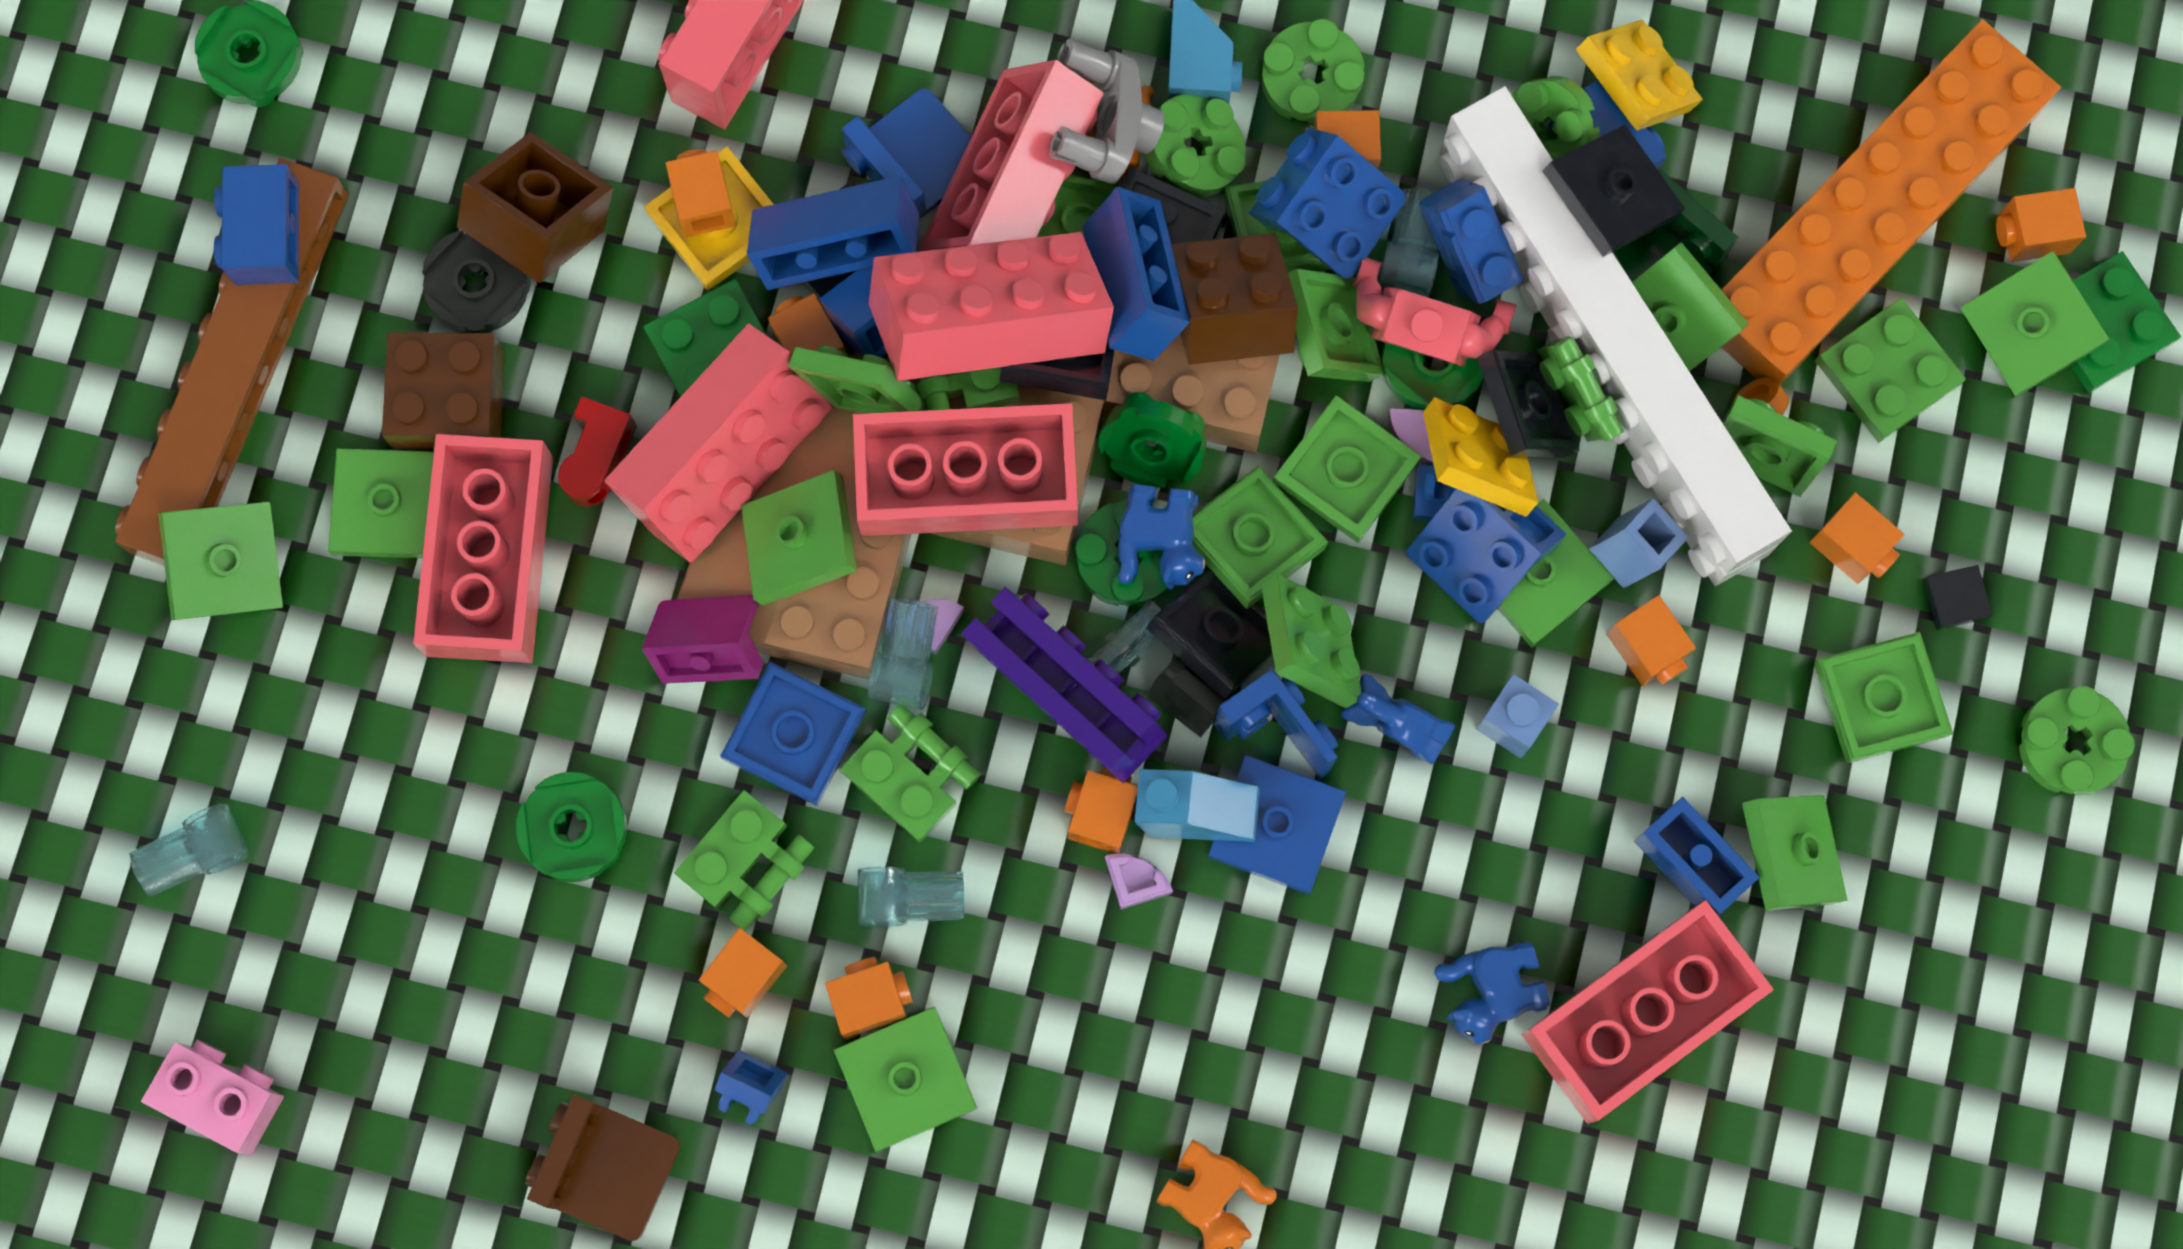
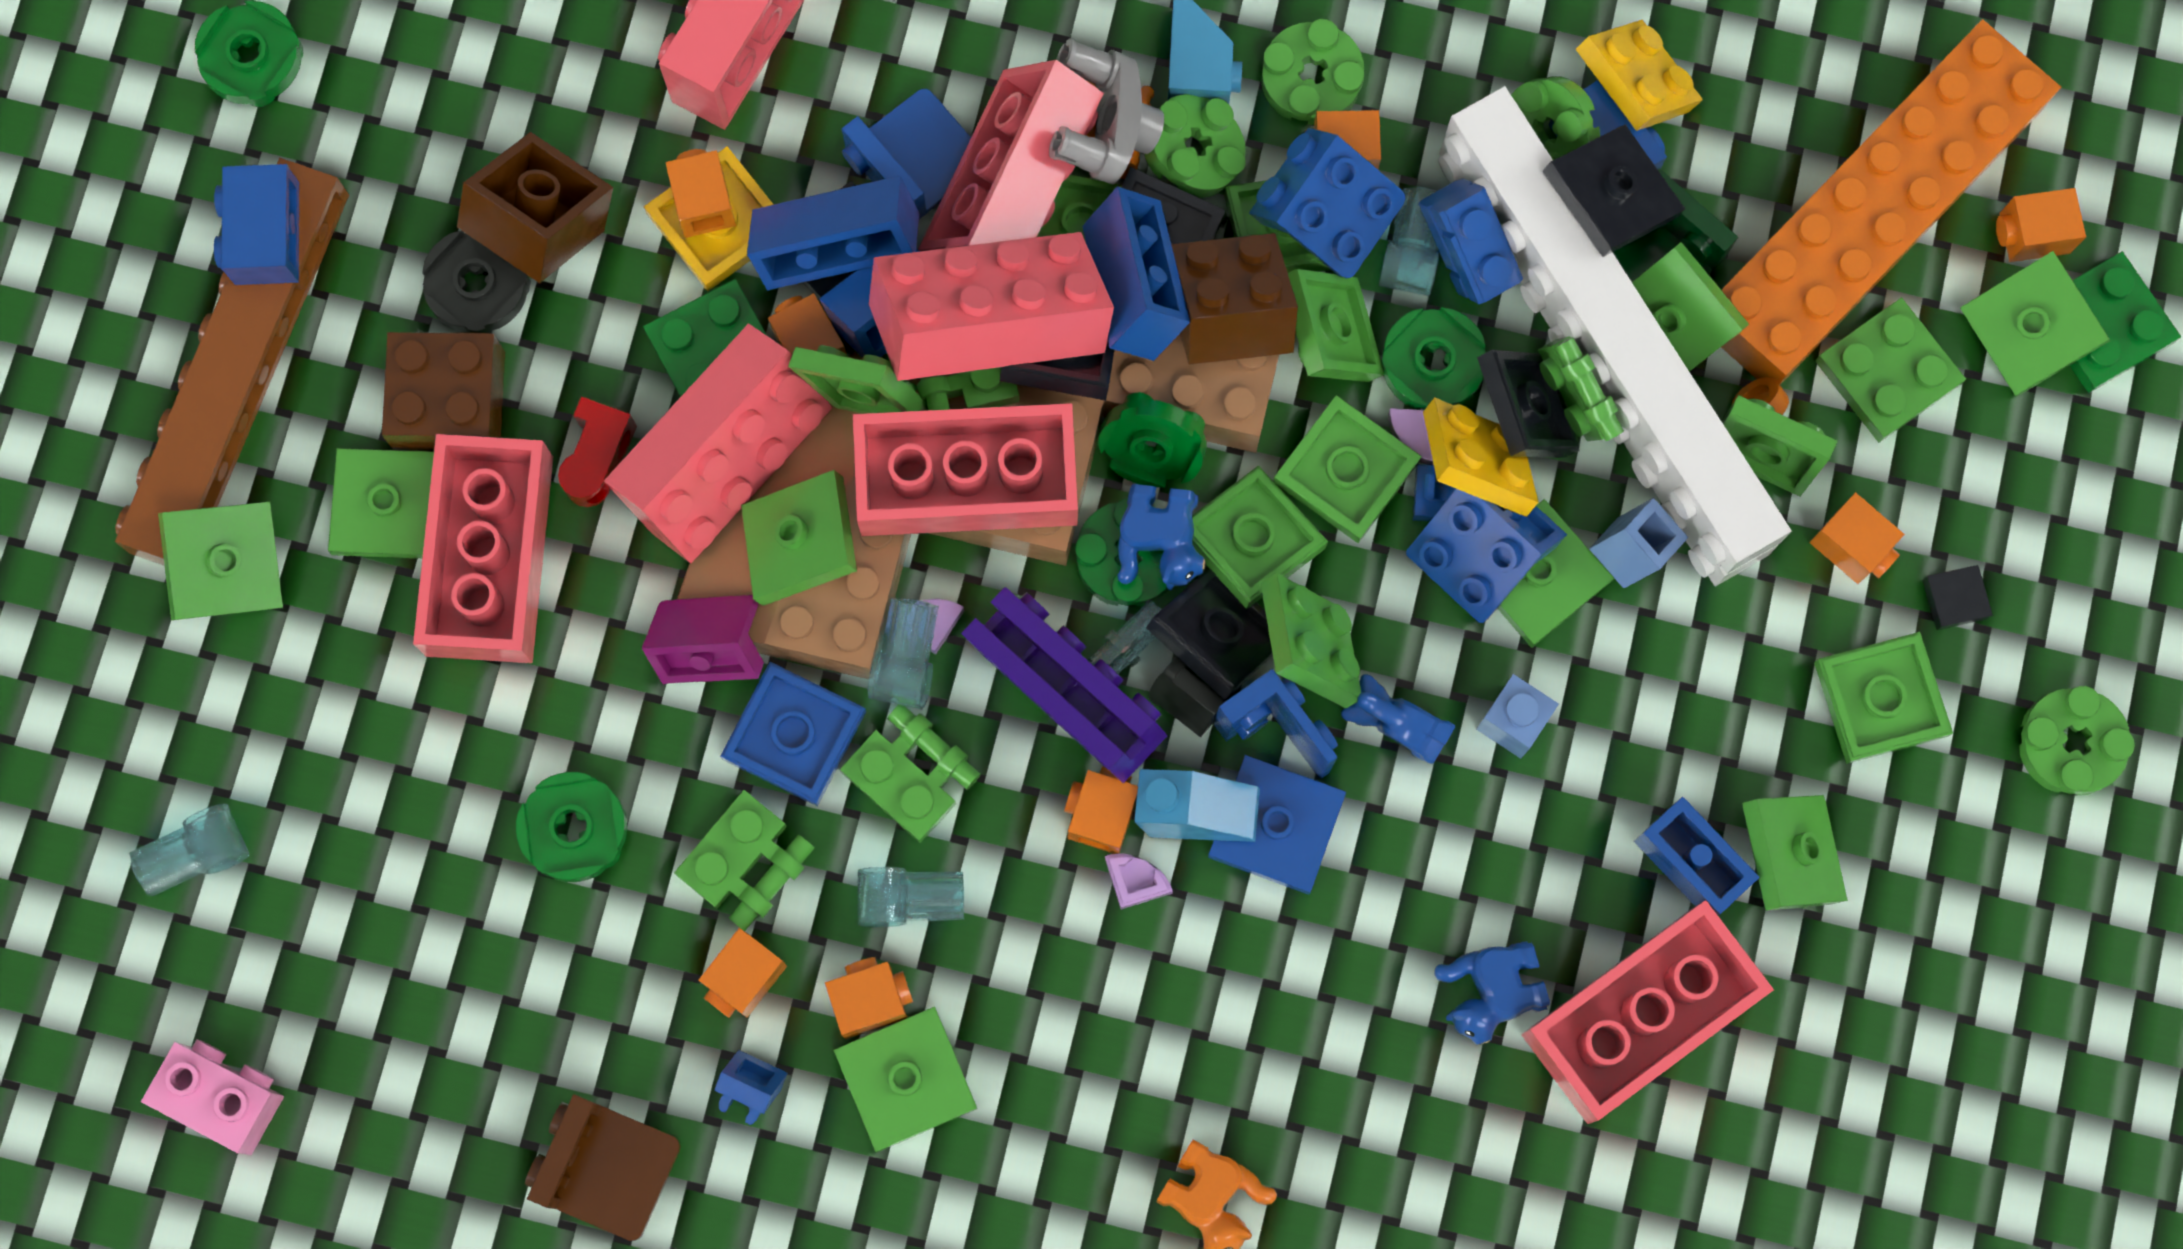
coral torso [1351,258,1517,368] -> none
orange brick [1606,595,1696,687] -> none

